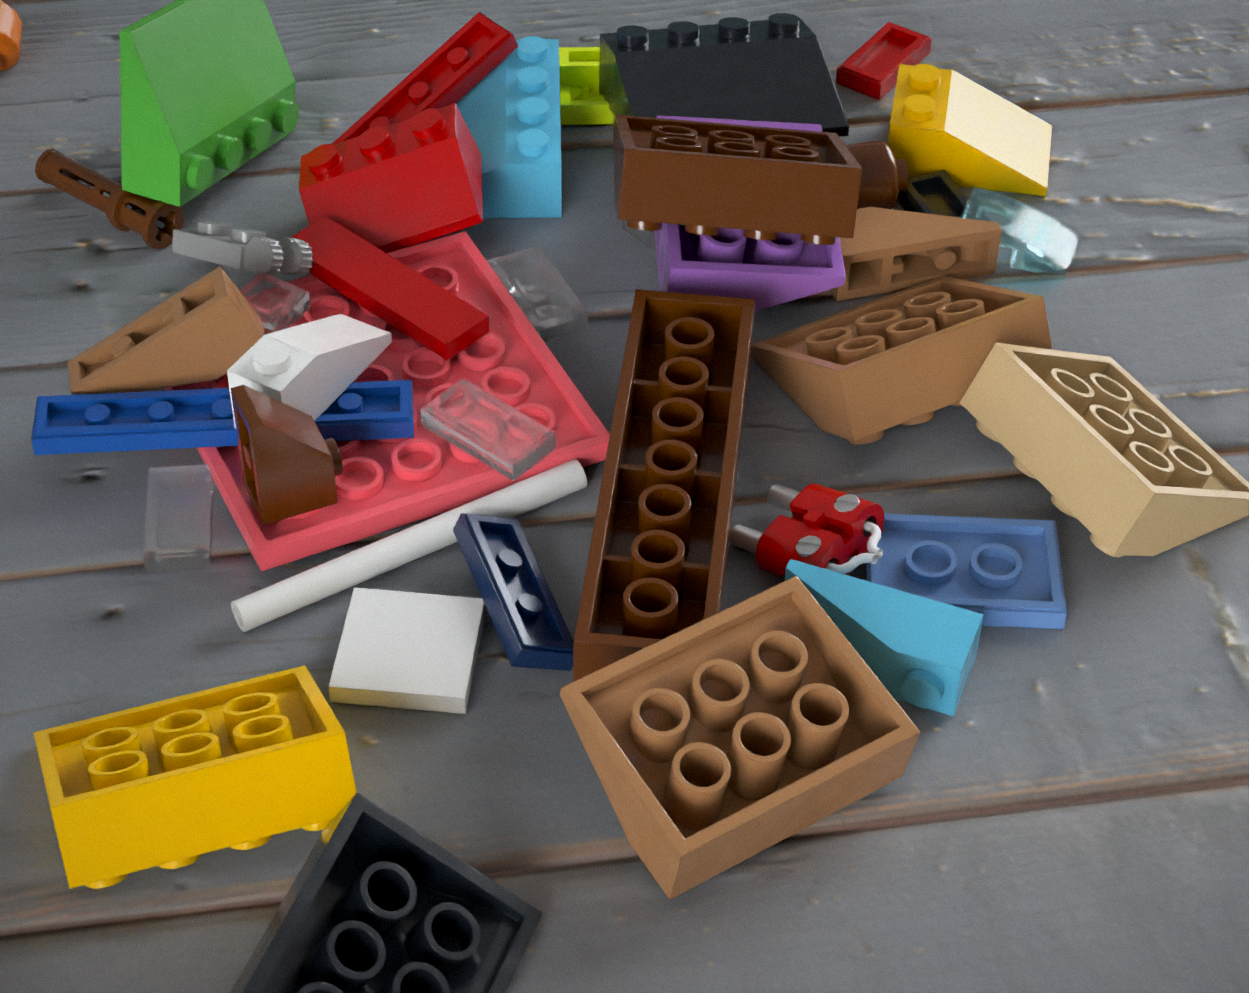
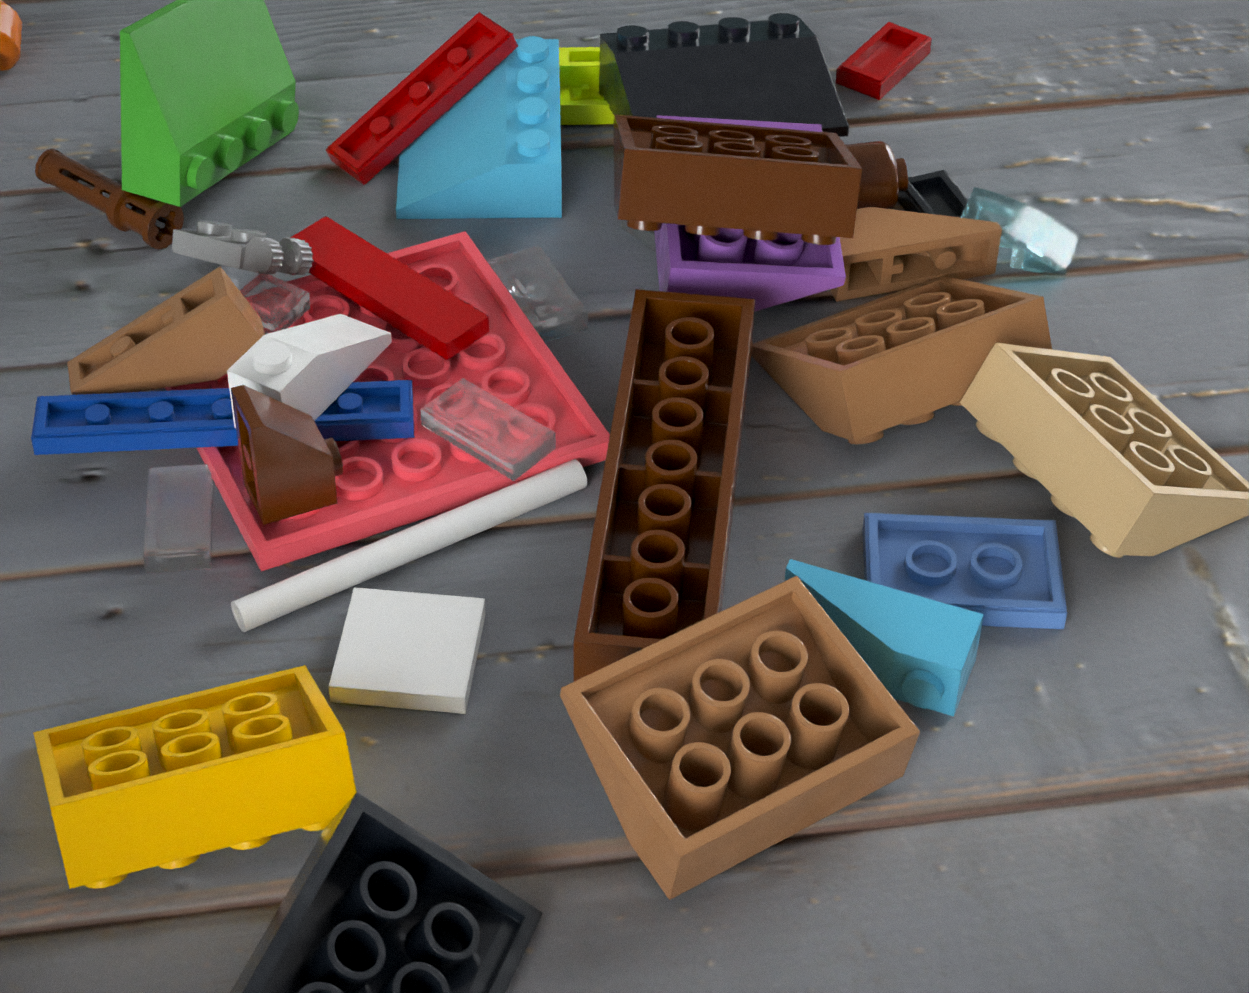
red slope [299,103,483,253] -> none
dark blue tile [453,513,574,671] -> none
red piece [730,483,885,578] -> none
yellow slope [888,64,1052,197] -> none

